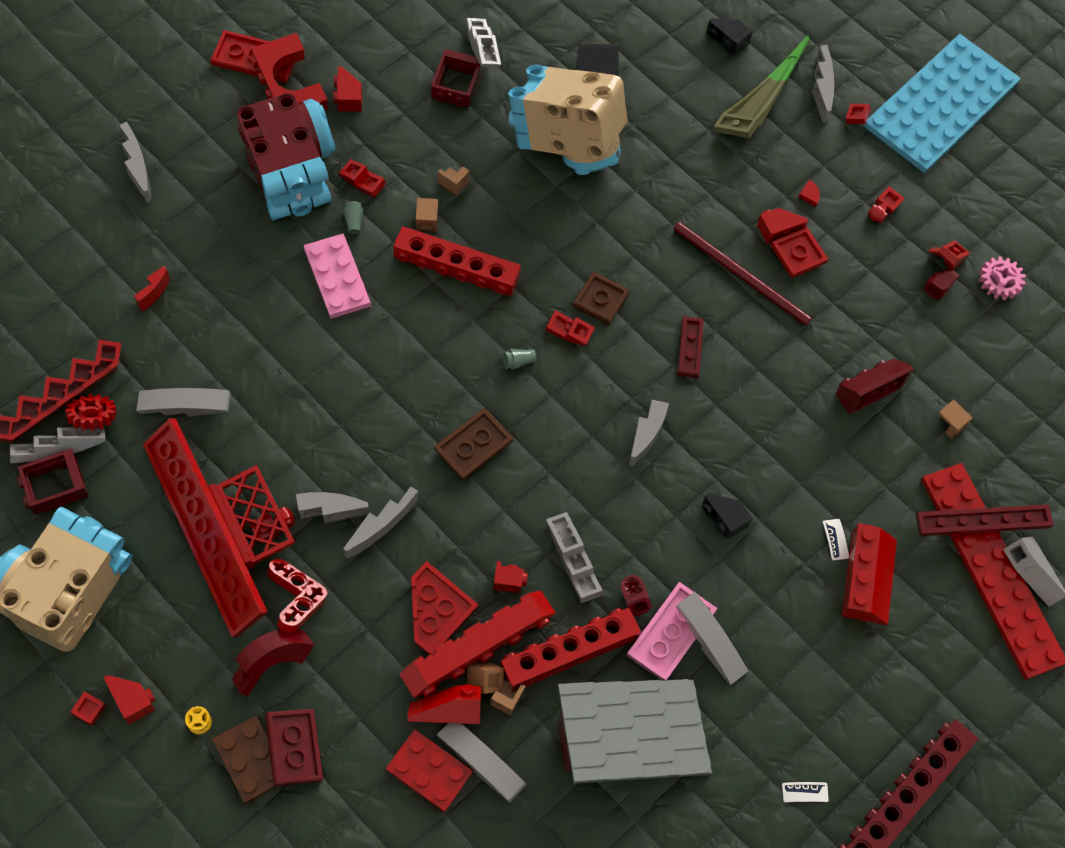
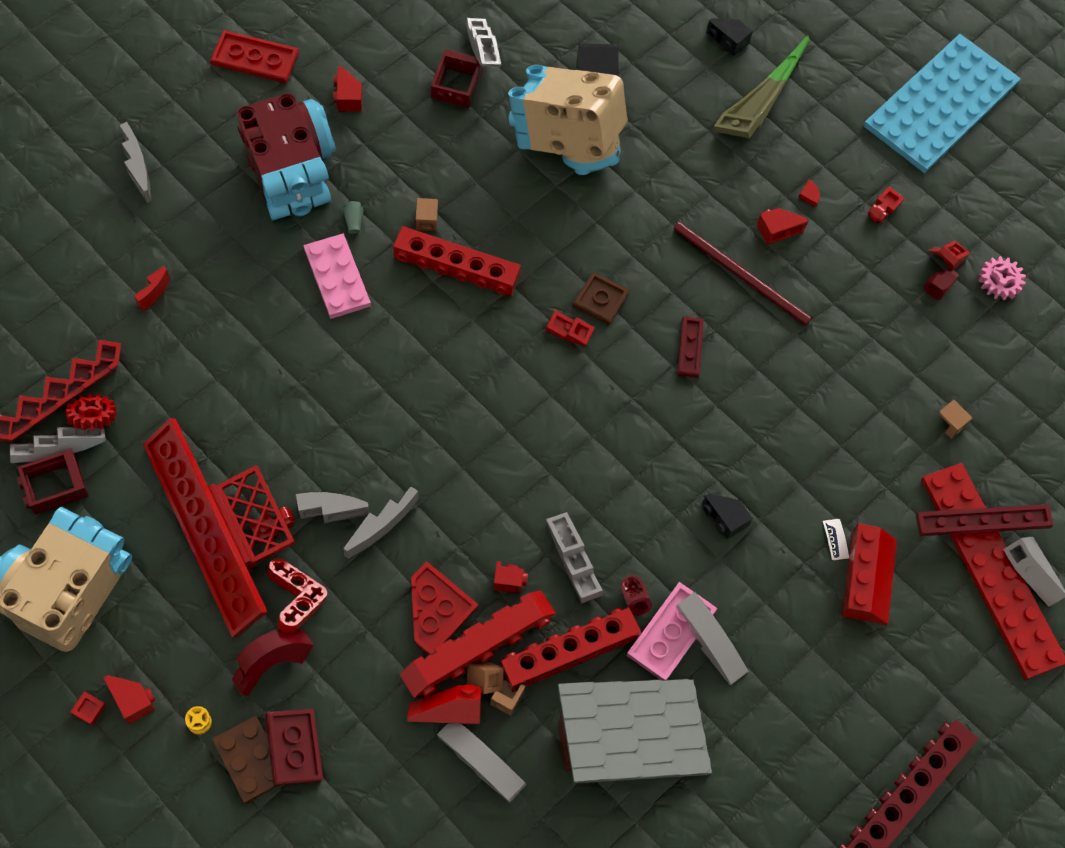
light grey slope [136,388,230,417] -> none
red arch [250,33,328,110] -> none
red slope [339,159,386,198] -> none
red plate [386,729,473,813] -> none
reddish brown plate [434,408,513,481] -> none
medium nougat panel [437,167,469,196] -> none
sand green cone [503,349,536,370] -> none
light grey slope [629,400,669,466] -> none
red plate [771,227,828,279] -> none
white sticker [782,782,829,802] -> none
light grey slope [812,45,834,123] -> none
dark red slope [836,358,914,415] -> none
red tile [845,104,871,124] -> none

